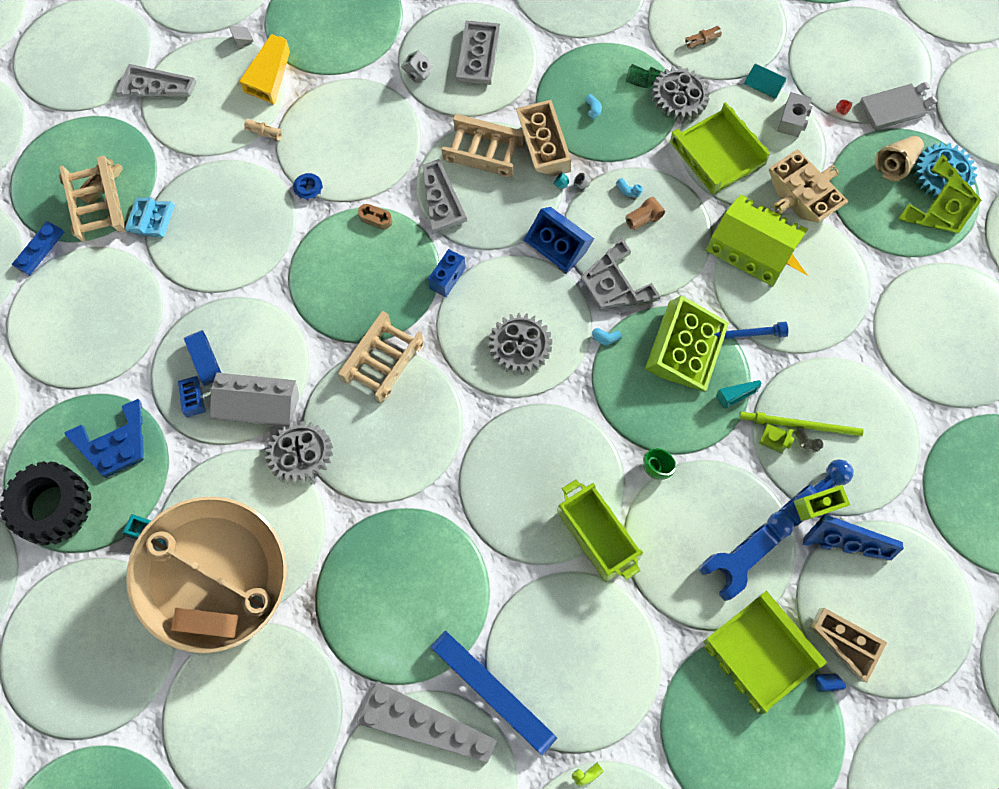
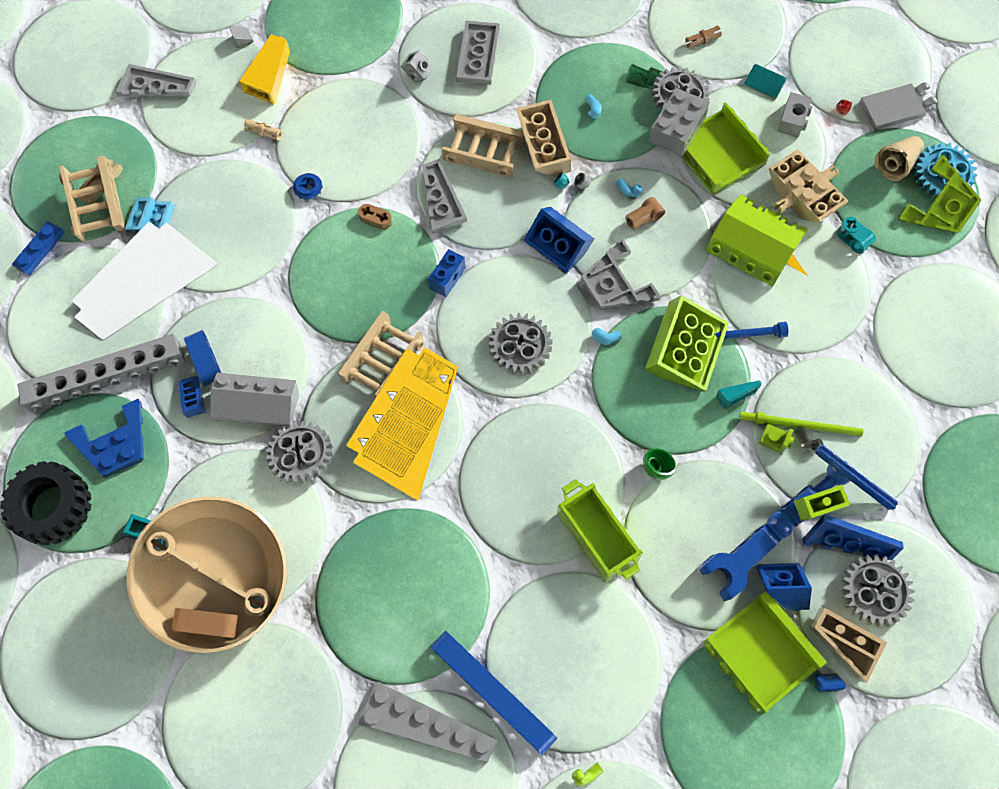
none -> light grey brick [17,333,185,412]
none -> white sticker [72,222,218,340]
none -> yellow sticker [346,347,458,500]
none -> light grey brick [649,88,710,156]
none -> blue slope [757,563,812,611]
none -> blue axle [815,445,898,510]
none -> teal piece [836,217,876,254]
none -> light grey gear [840,554,915,627]

